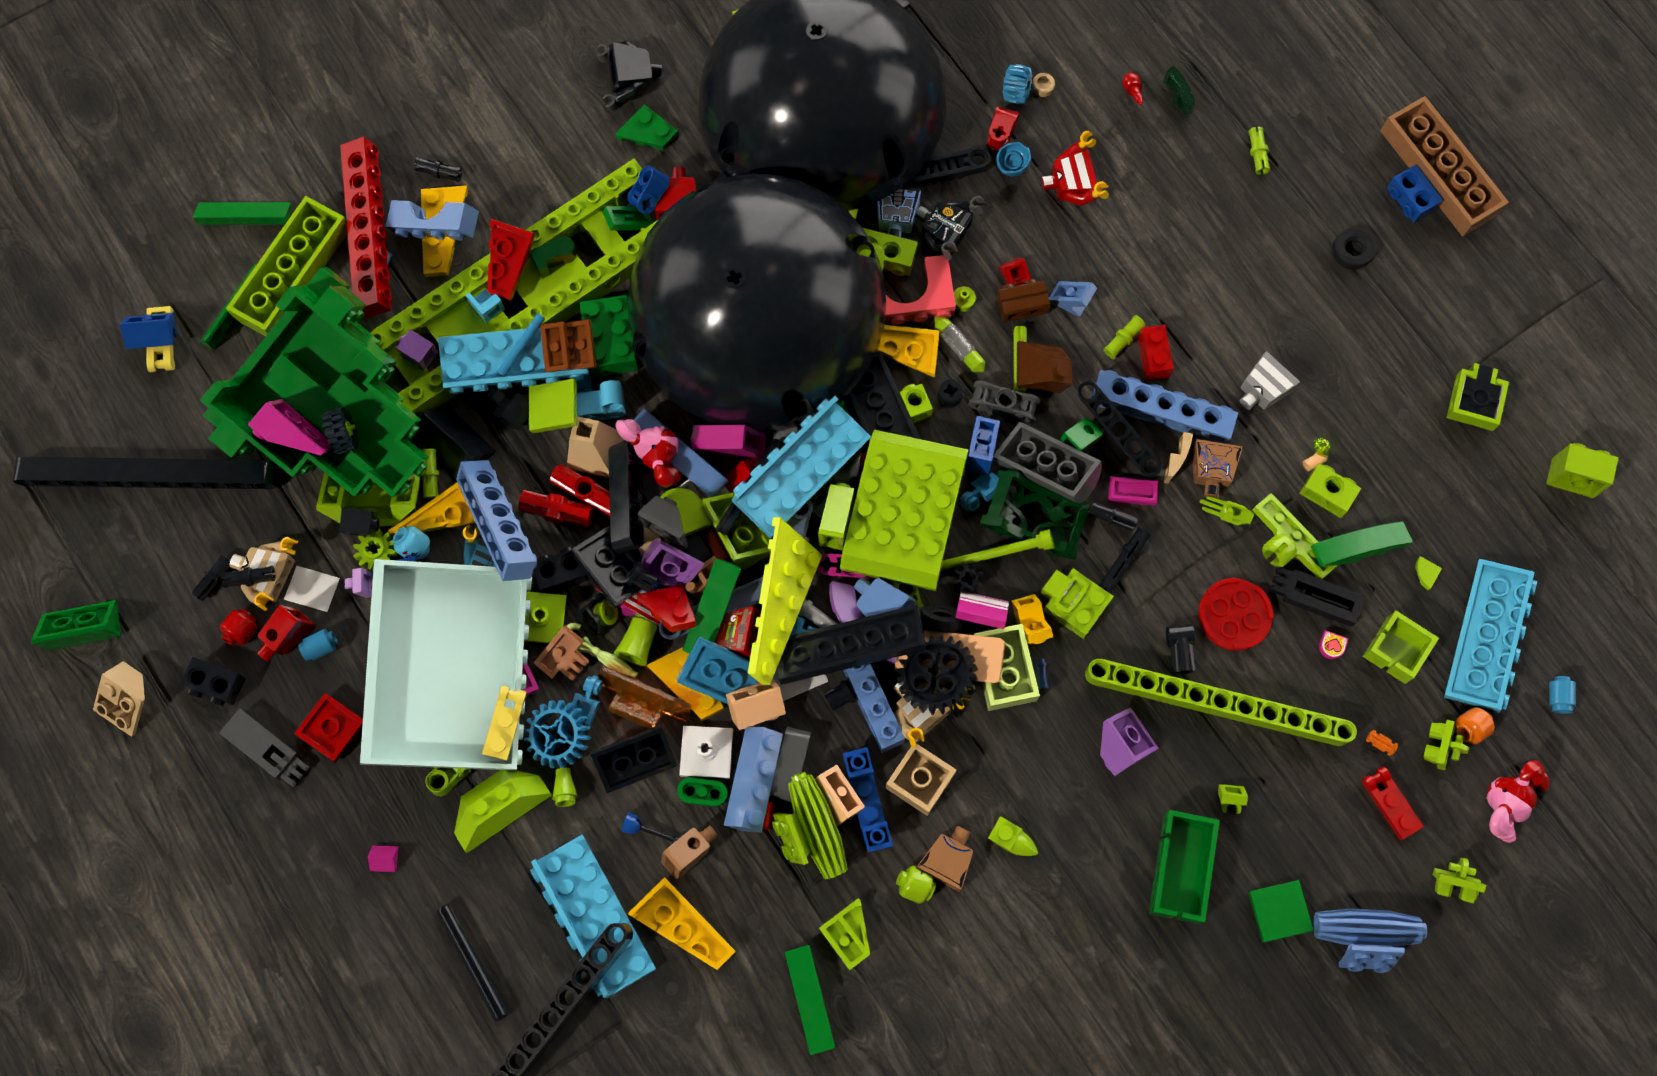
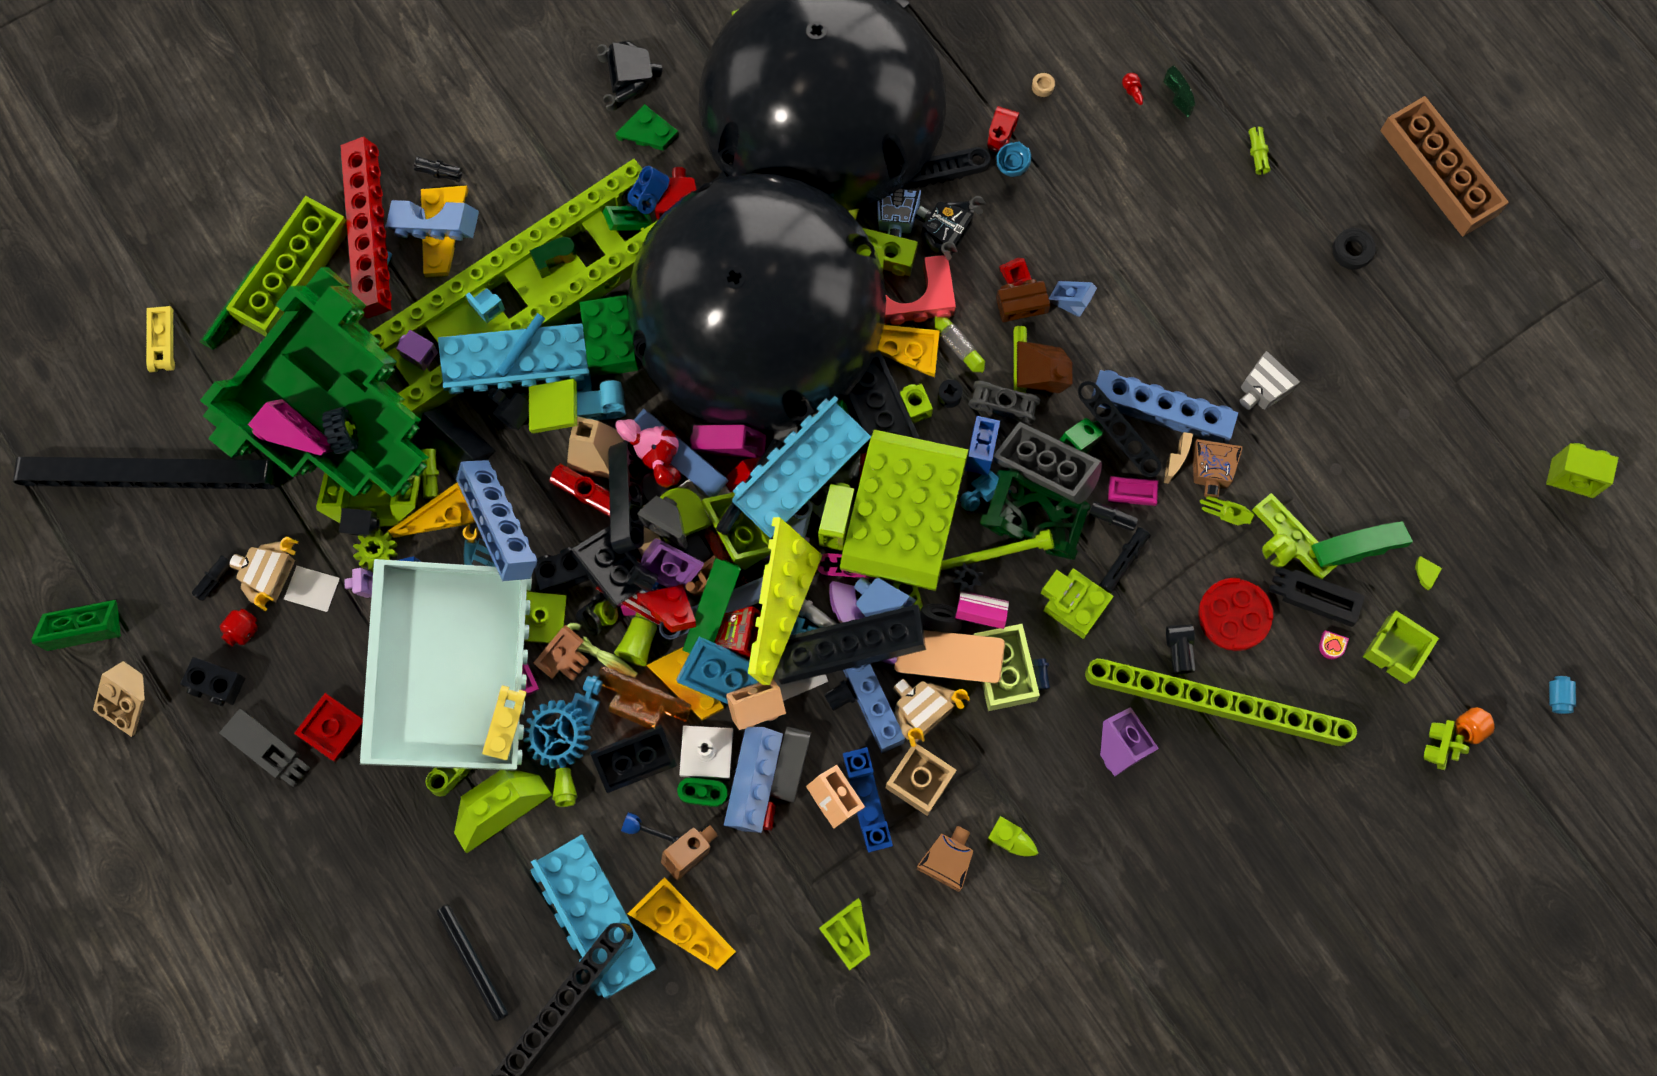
blue hinge [120,313,177,349] -> none
green slope [193,202,292,225] -> none
black pin [221,565,276,588] -> none
red torso [257,605,316,662] -> none
dark azure brick [298,629,338,661] -> none
dark pink slope [368,846,399,872] -> none
medium azure head [393,526,430,560] -> none
red wing [487,219,536,301] -> none
red piece [518,490,594,528] -> none
dark orange slope [540,319,597,372] -> none
lime plate [772,771,848,879] -> none
green slope [785,945,835,1055] -> none
black gear [896,634,978,715] -> none
lime head [896,866,936,904] -> none
lime tile [954,286,976,312] -> none
dark azure gear [1002,64,1033,104] -> none
yellow brick [1011,594,1053,644] -> none
torso [1041,131,1109,206] -> none
lime pin [1104,315,1145,359] -> none
red brick [1137,325,1174,382] -> none
green piece [1149,810,1220,924] -> none
lime tile [1217,784,1248,814] -> none
green tile [1248,880,1314,943] -> none
lime brick [1299,463,1361,518] -> none
arm [1303,437,1331,471] -> none
medium blue plate [1313,908,1427,973] -> none
red plate [1362,766,1424,841] -> none
orange piece [1366,730,1398,756] -> none
blue brick [1387,165,1443,223] -> none
lime hips [1432,858,1486,904] -> none
medium azure bracket [1444,559,1537,715] -> none
piece [1446,363,1509,431] -> none
hair [1486,760,1550,843] -> none

